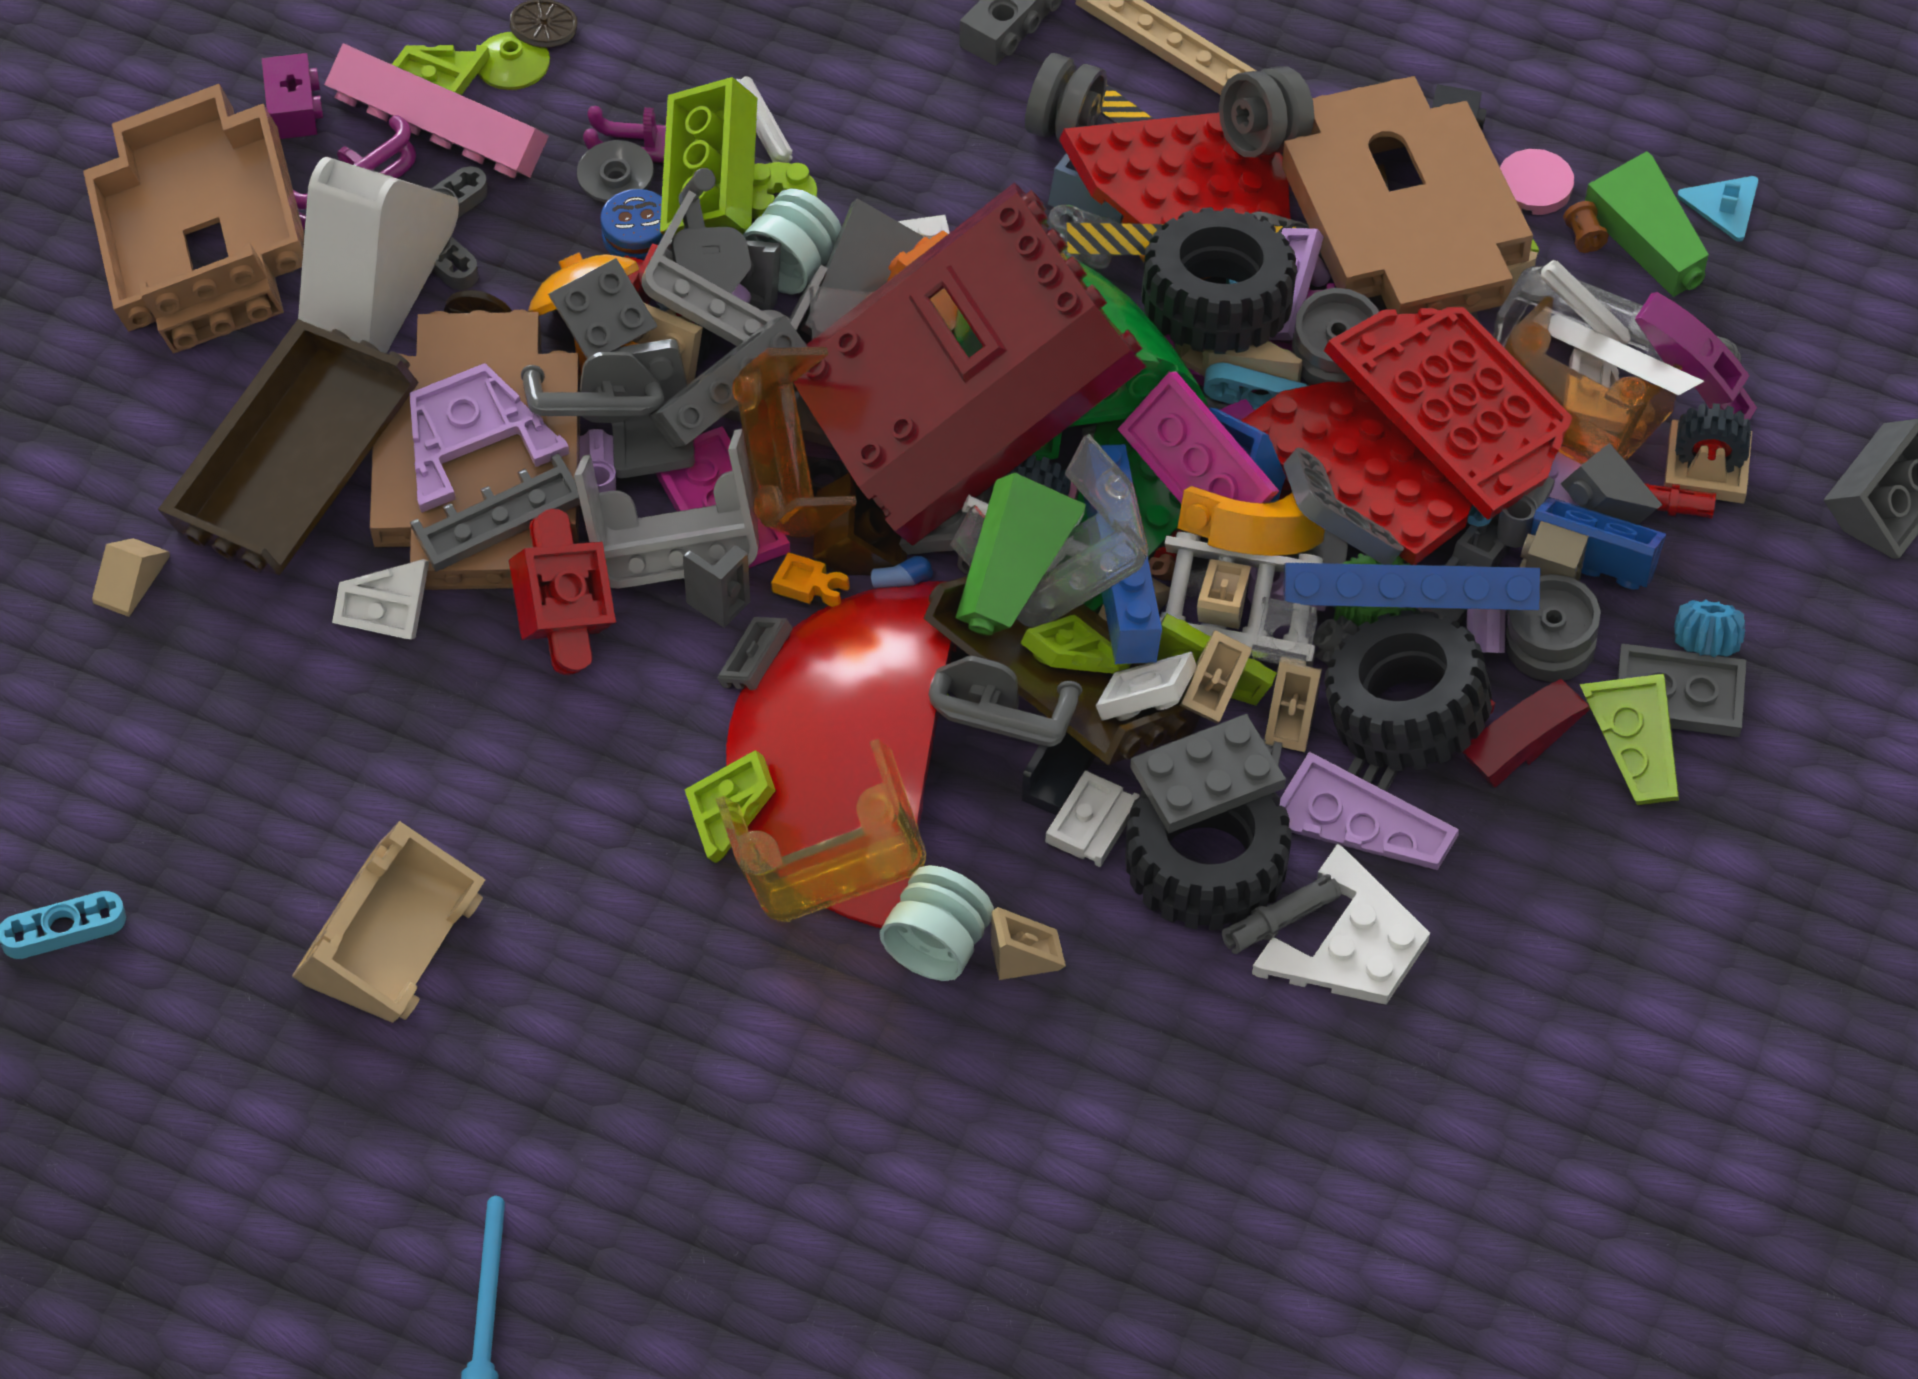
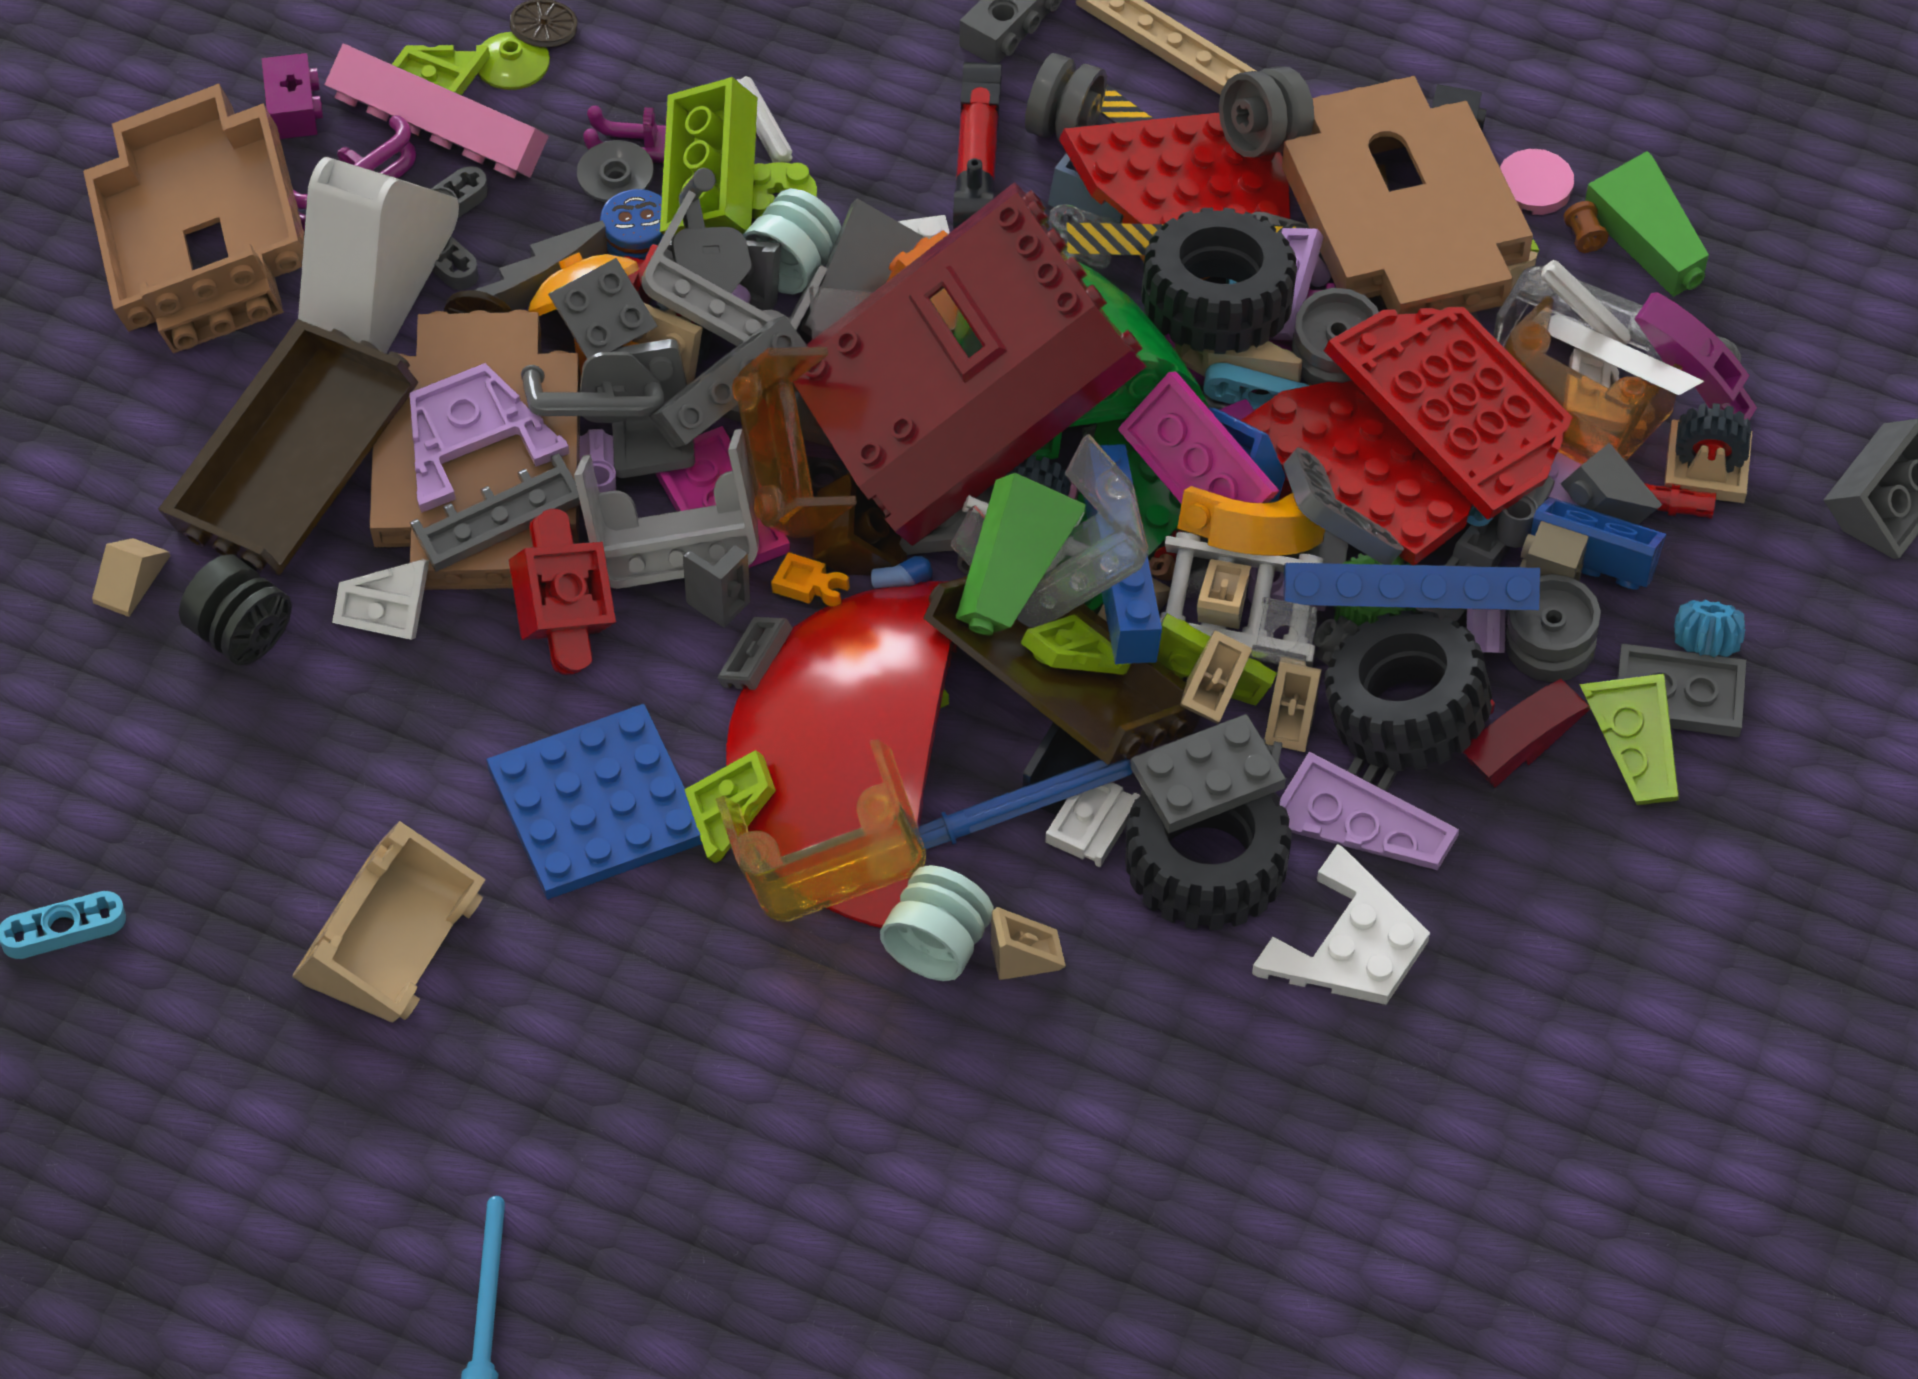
dark grey piece [928,656,1082,746] -> none
white plate [1096,652,1197,721] -> none
dark grey pin [1222,874,1341,954] -> none
medium azure piece [1677,176,1758,242] -> none
none -> pearl dark grey wheel [179,555,292,666]
none -> dark grey slope [475,220,607,311]
none -> blue plate [486,704,702,900]
none -> blue axle [916,759,1132,852]
none -> piece [953,62,1002,229]

